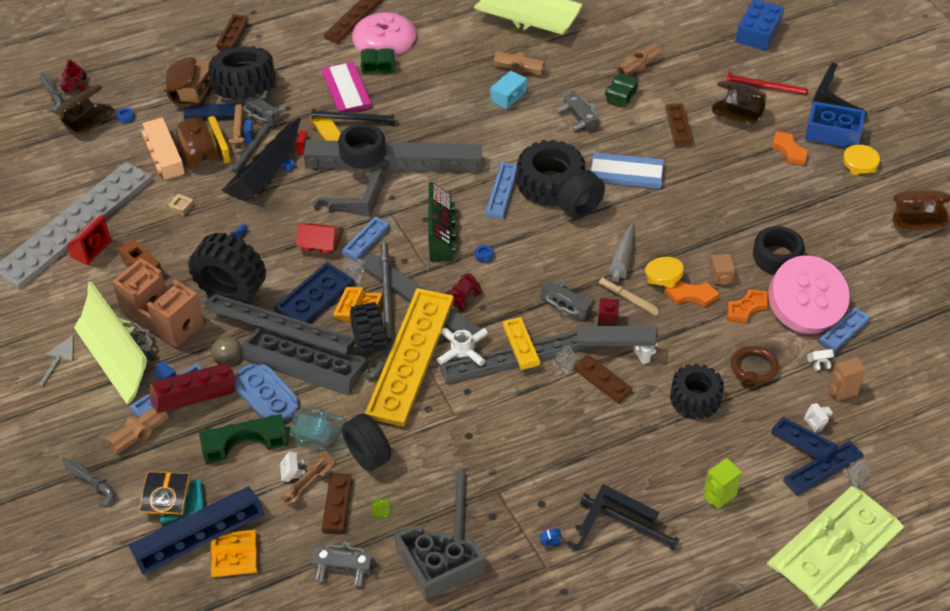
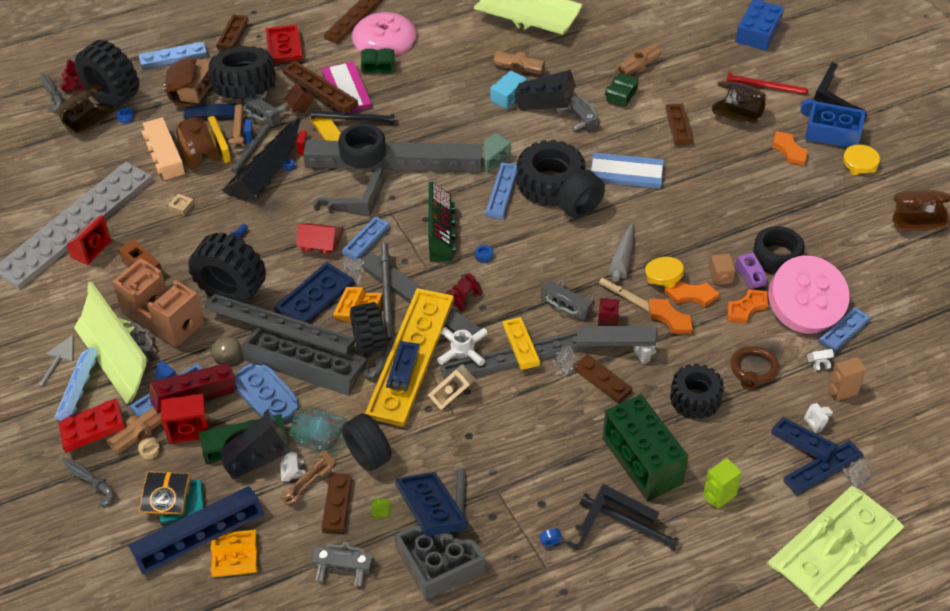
none -> light blue plate [54,347,98,421]
none -> red plate [58,398,125,453]
none -> black tyre [74,40,140,108]
none -> tan tile [138,437,160,460]
none -> light blue plate [139,42,207,70]
none -> red brick [161,394,210,444]
none -> black wedge [220,409,290,479]
none -> red plate [265,24,303,64]
none -> reddish brown plate [282,61,359,114]
none -> copper brick [284,83,315,113]
none -> dark blue hinge [386,341,420,391]
none -> dark blue tile [395,472,468,537]
none -> tan slope [428,364,476,410]
none -> sand green slope [483,133,511,173]
none -> black wedge [514,69,576,110]
none -> dark green brick [602,394,689,502]
none -> orange tile [648,299,693,334]
none -> medium lavender leg [735,252,767,290]
none -> blue tile [801,99,815,116]

